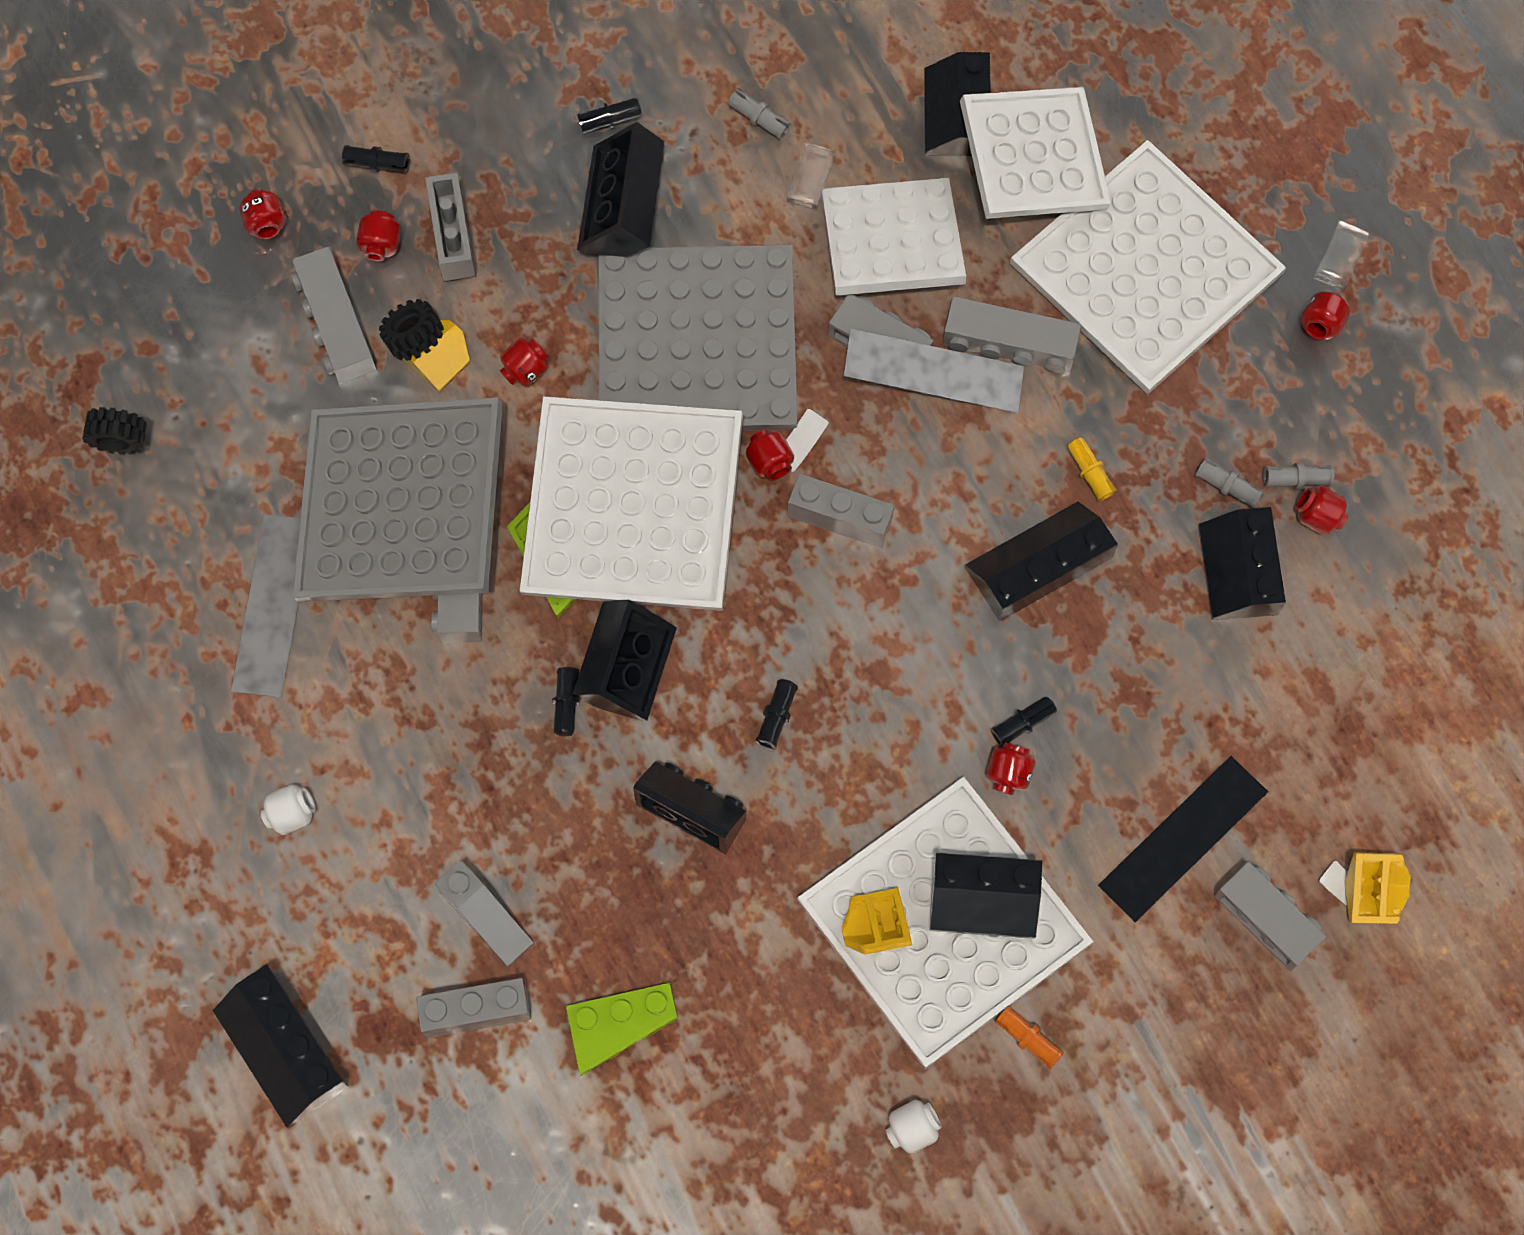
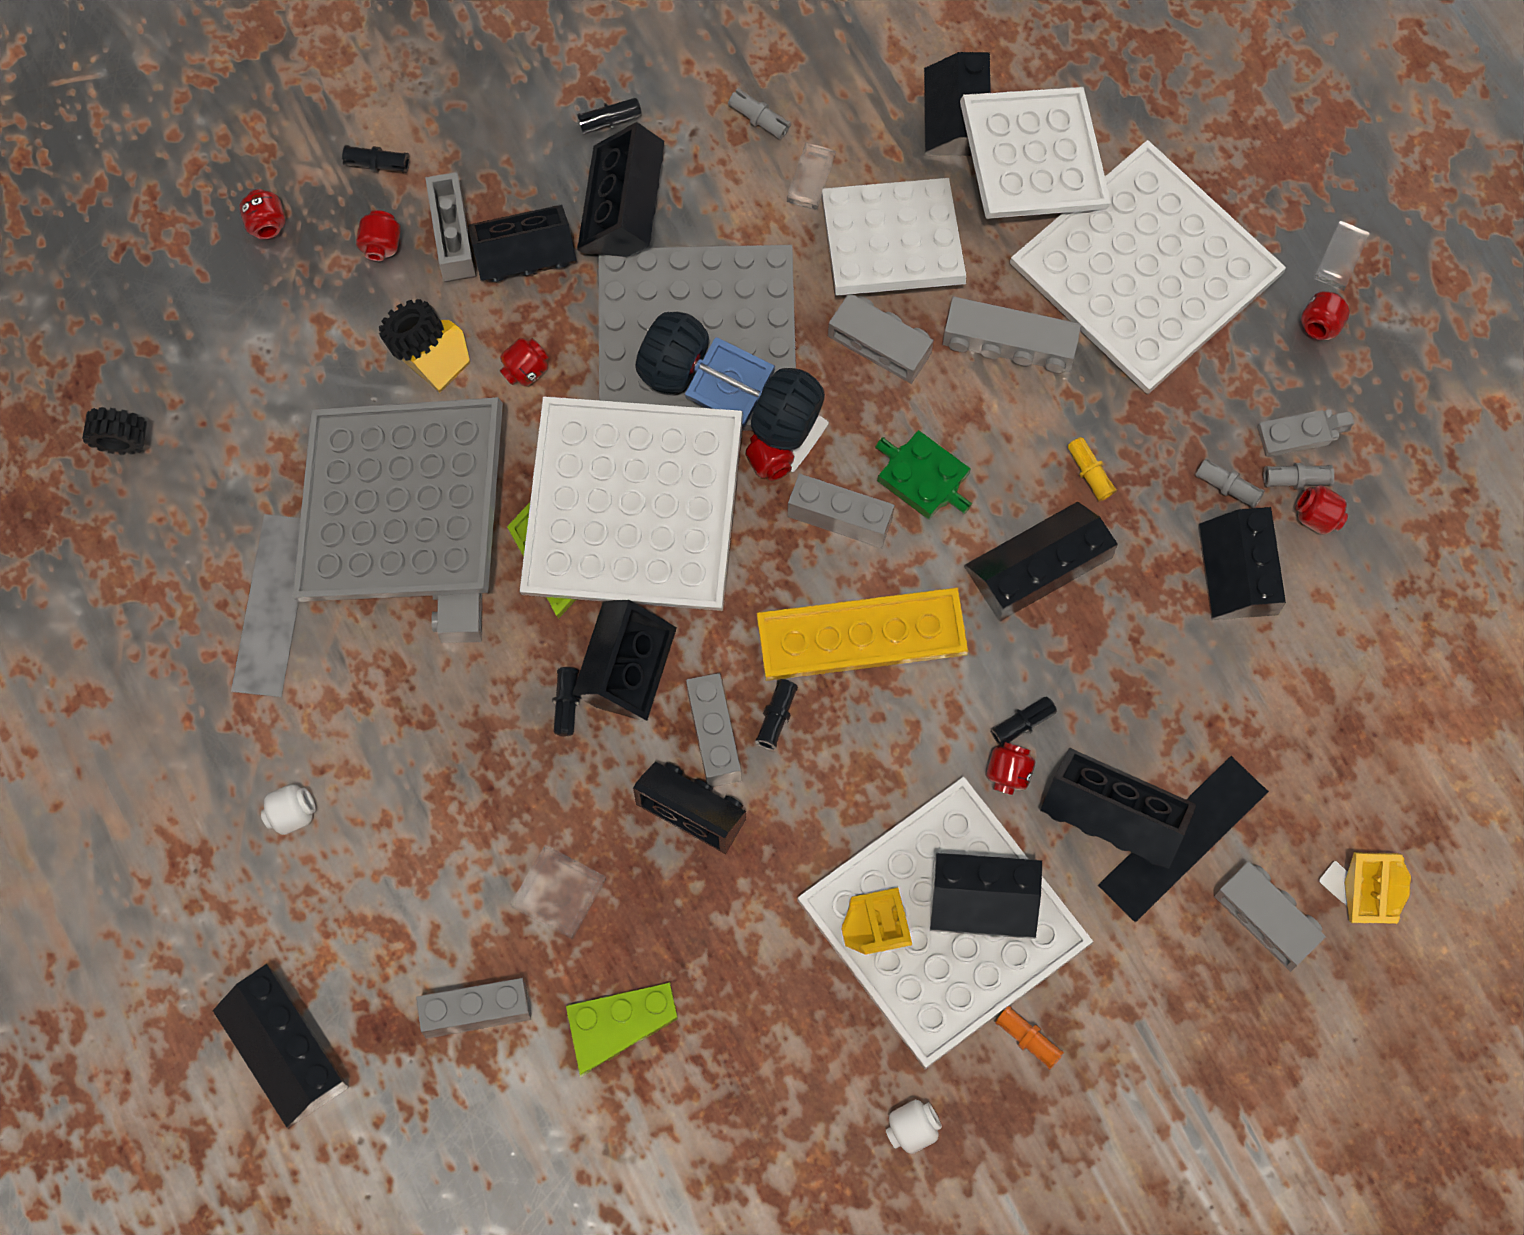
light grey brick [290,246,376,384] -> none
light grey slope [434,860,534,967] -> none
flat silver sticker [844,328,1024,413] -> none
none -> black slope [468,204,576,282]
none -> clear tile [511,845,606,940]
none -> black plate [635,311,825,450]
none -> light grey brick [686,673,741,787]
none -> yellow plate [757,588,968,681]
none -> green plate [875,430,973,520]
none -> black slope [1040,748,1197,869]
none -> light grey hinge [1257,410,1355,457]

